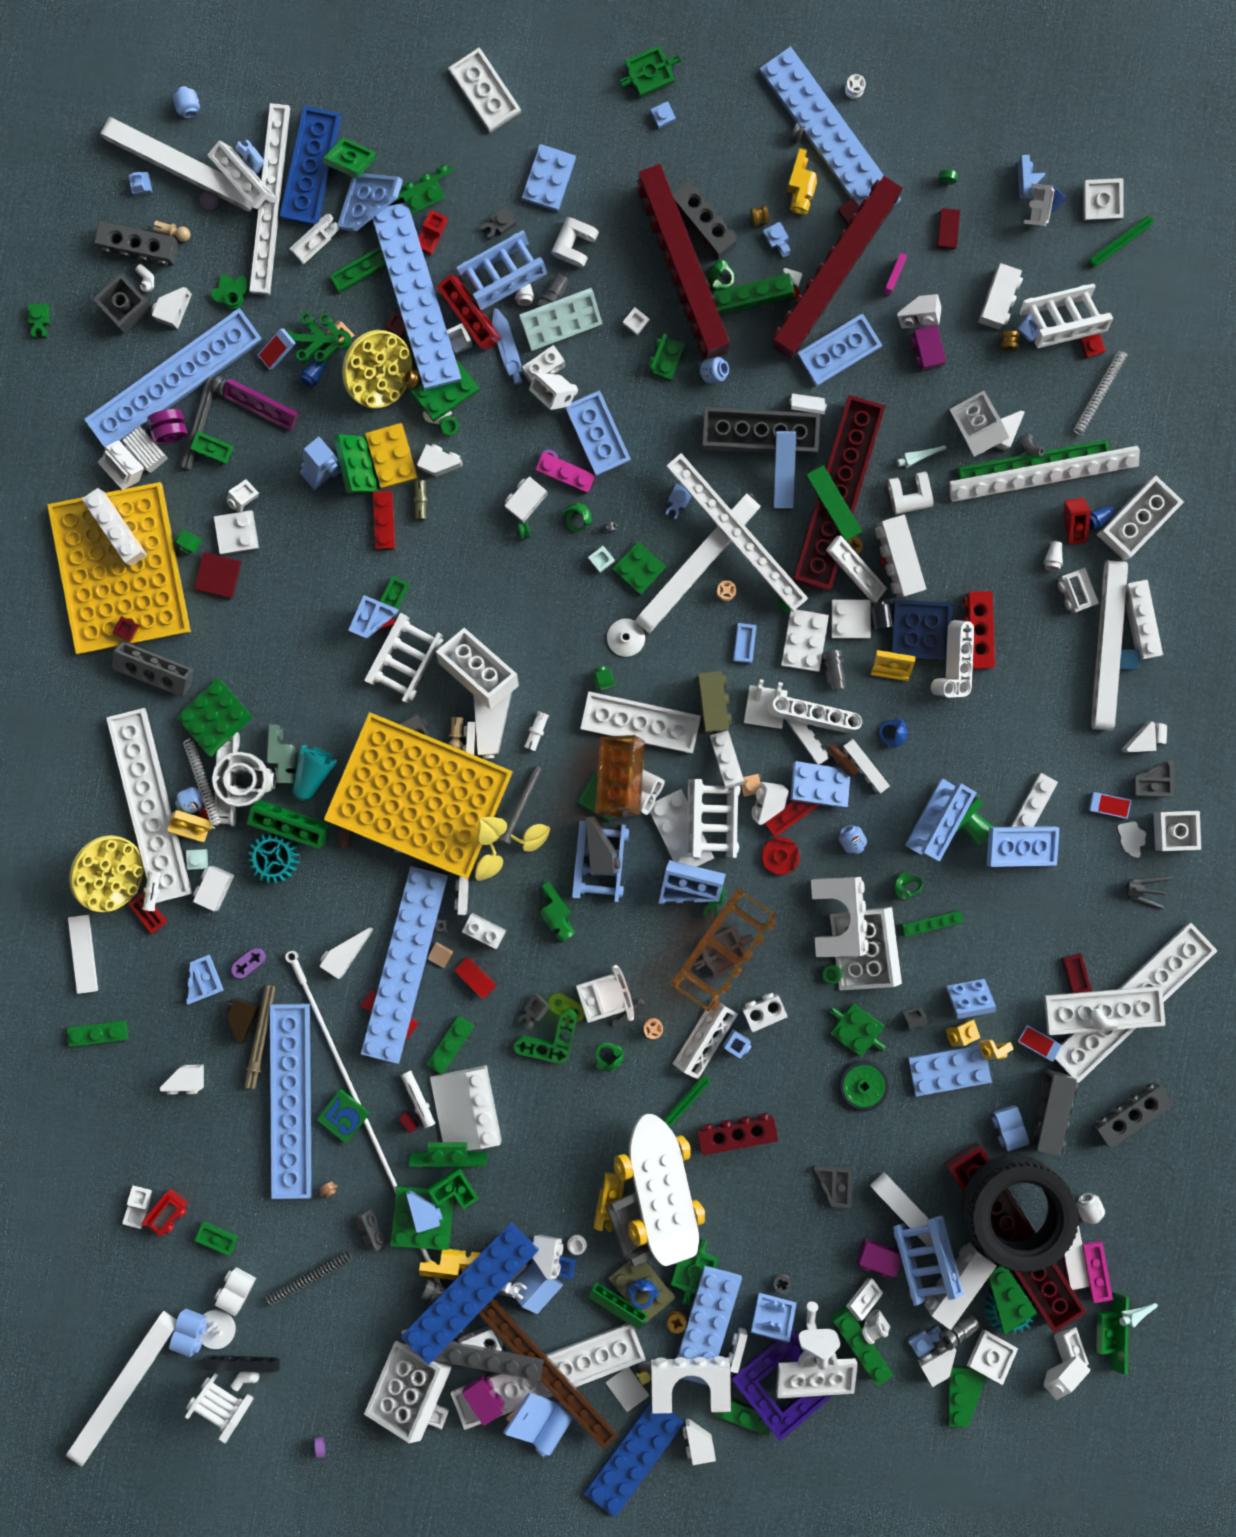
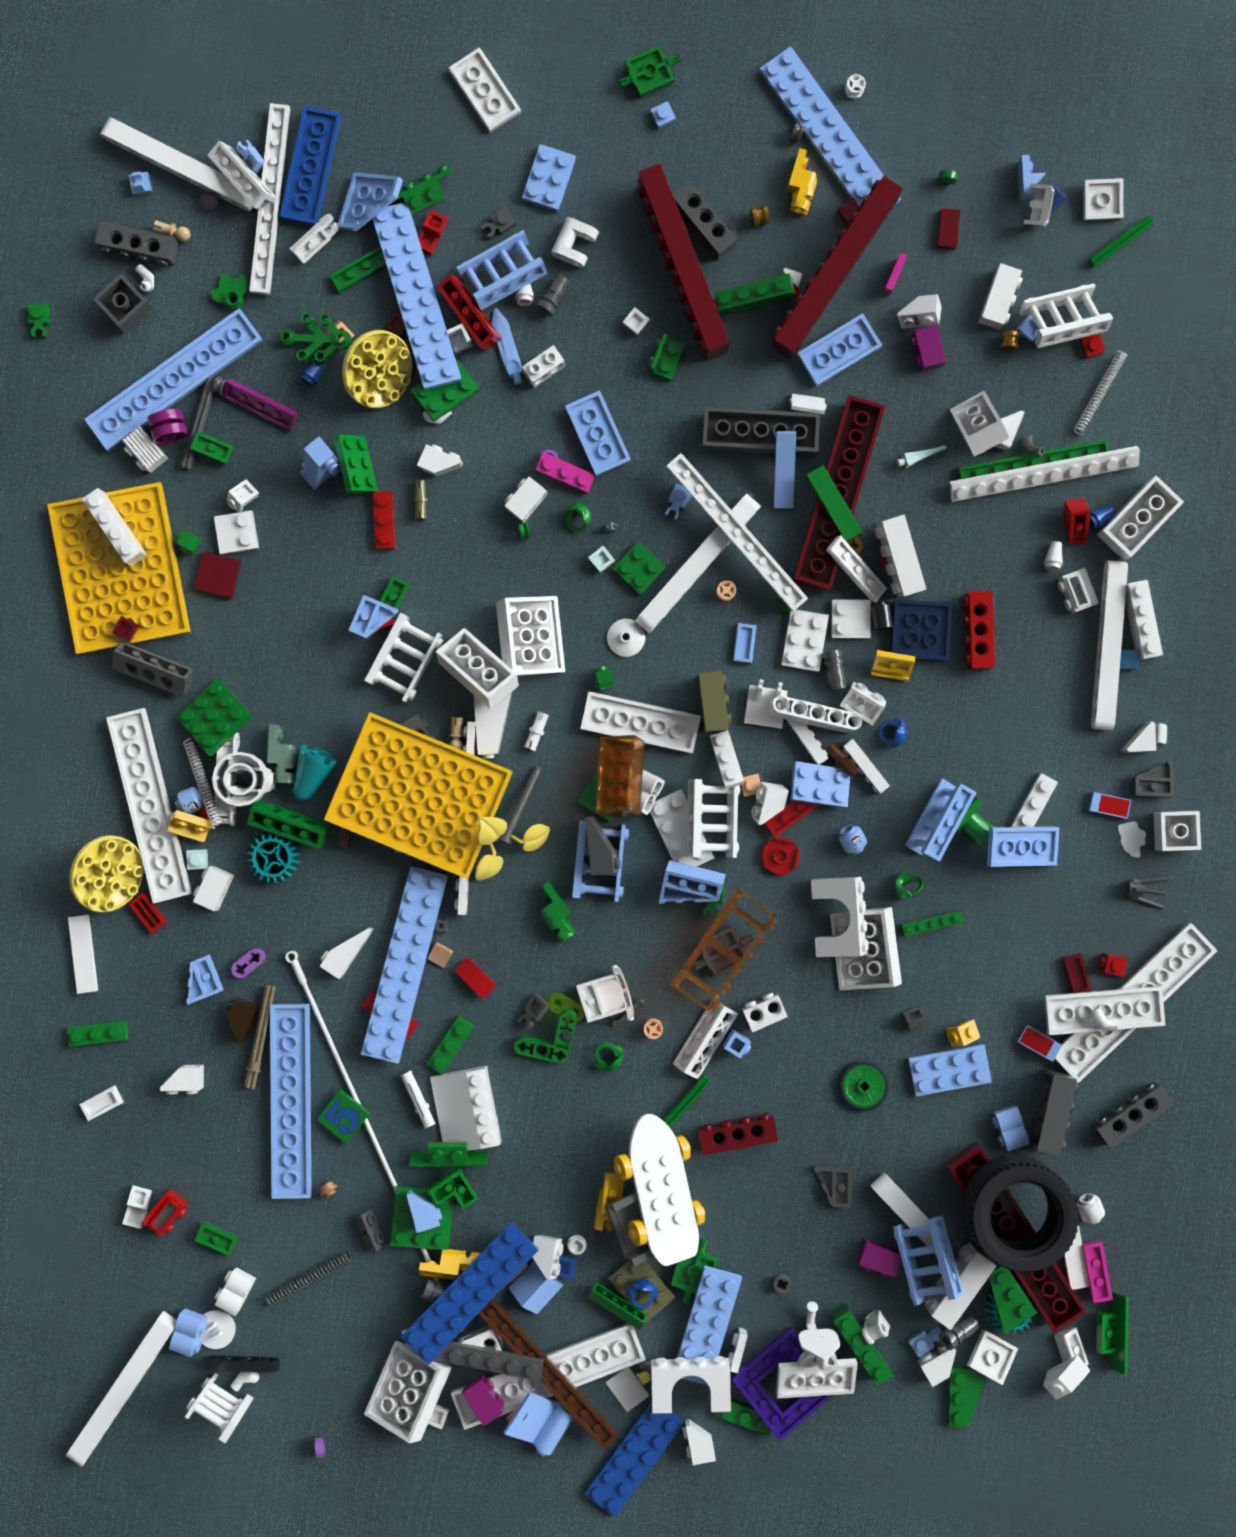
white window [98,440,144,490] -> none
white pin [142,871,161,911] -> none
white slope [152,287,192,329] -> none
light blue head [172,86,200,118] -> none
tile [258,328,296,370] -> none
green plate [323,138,376,179] -> none
yellow plate [365,423,418,489] -> none
dark red tile [399,1111,418,1134] -> none
pearl gold plate [404,369,420,389] -> none
green tile [439,416,459,436] -> none
white brick [462,913,507,949] -> none
white plate [498,1282,527,1300] -> none
light aqua plate [519,288,603,351] -> none
white torso [529,373,578,410] -> none
pearl gold wheel [667,1309,687,1334] -> none
light blue head [700,357,729,384] -> none
green piece [706,260,735,291] -> none
light blue plate [750,1293,796,1343] -> none
light blue plate [763,222,791,258] -> none
green tile [822,964,842,984] -> none
green plate [829,1002,886,1057] -> none
white plate [846,1278,883,1321] -> none
white connector [887,471,934,515] -> none
white beam [931,620,974,697] -> none
light blue plate [947,979,996,1019] -> none
yellow bracket [978,1040,1013,1060] -> none
light aqua piece [1119,1303,1158,1328] -> none
none -> white tile [79,1086,124,1121]
none -> white slope [496,596,565,677]
none -> white bracket [840,682,886,726]
none -> red bracket [1098,953,1128,977]

